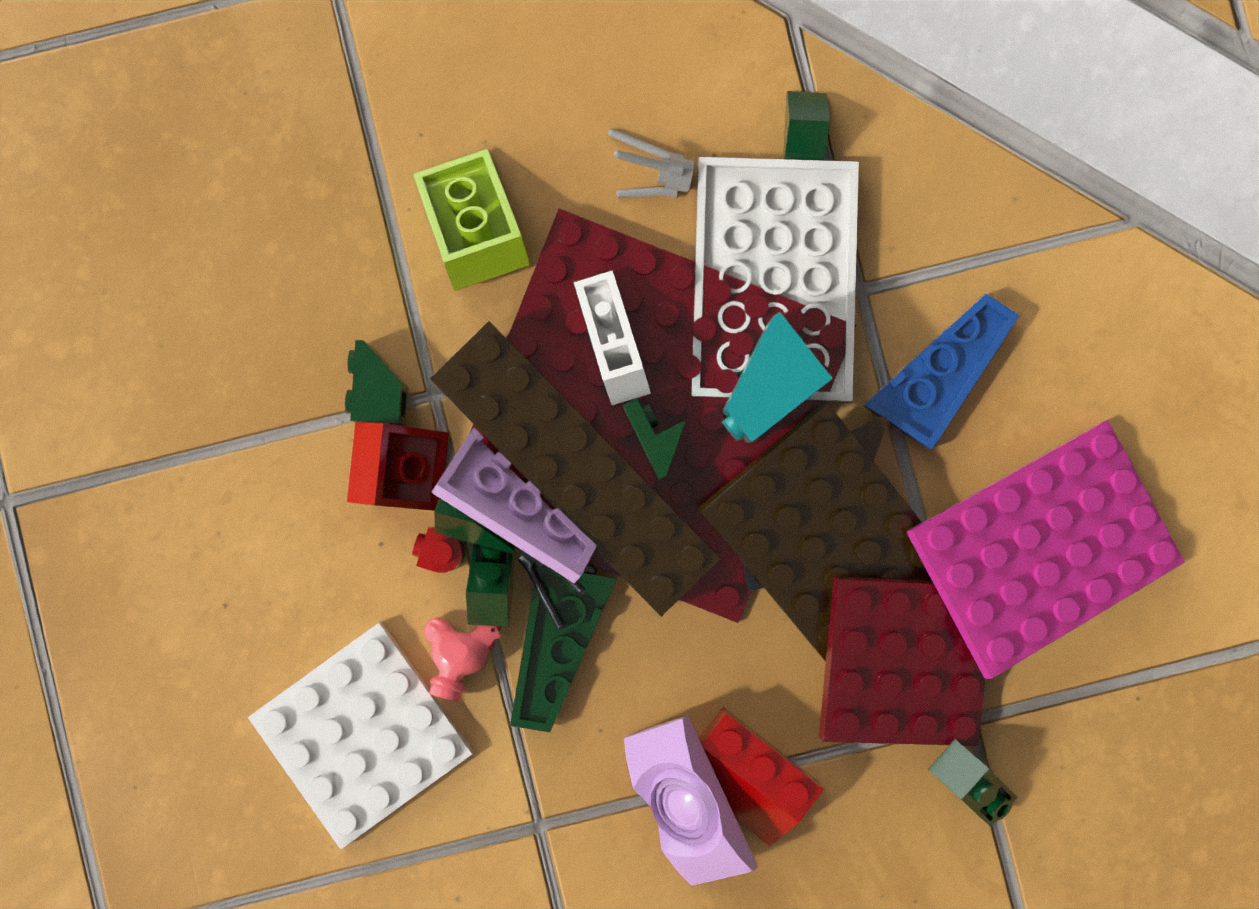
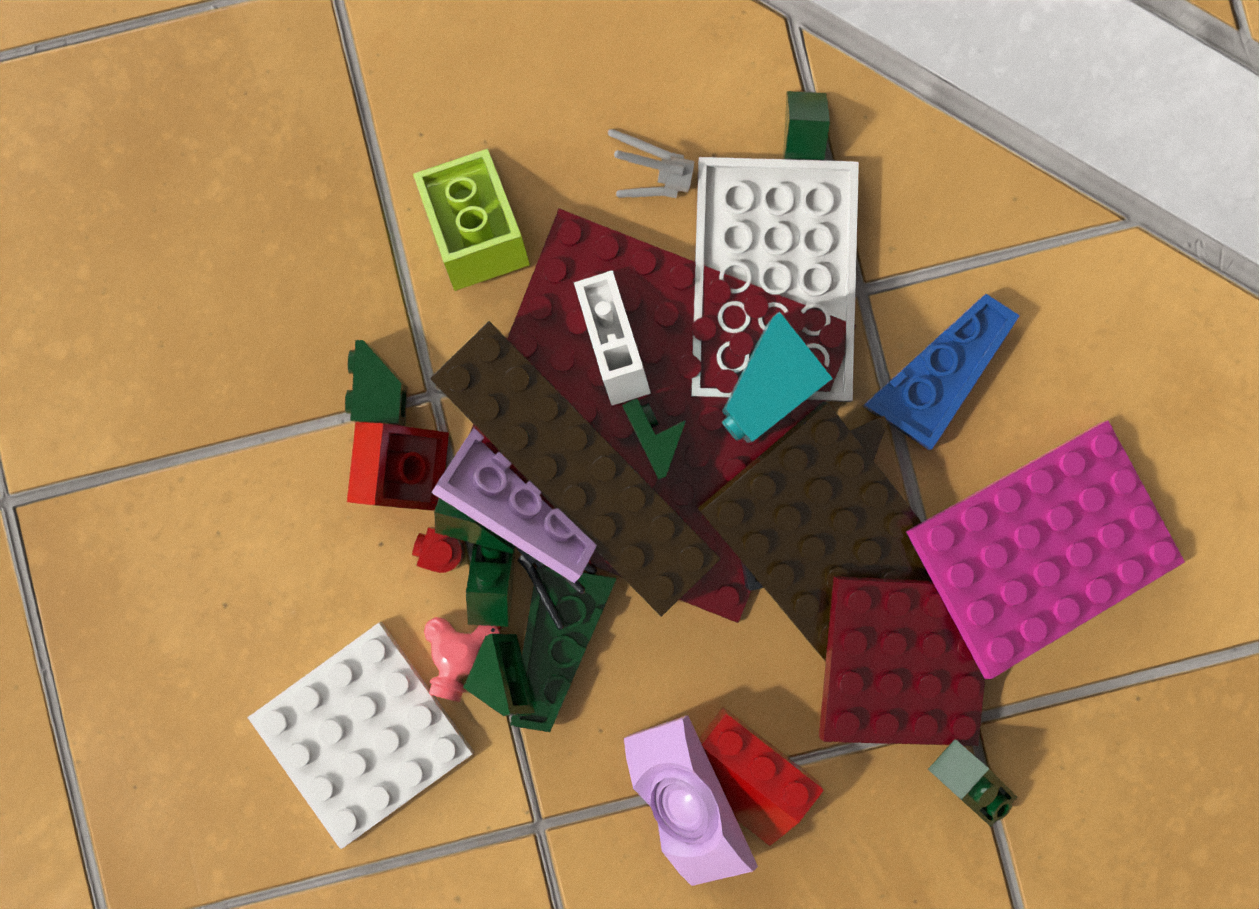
none -> dark green slope [463,634,535,716]

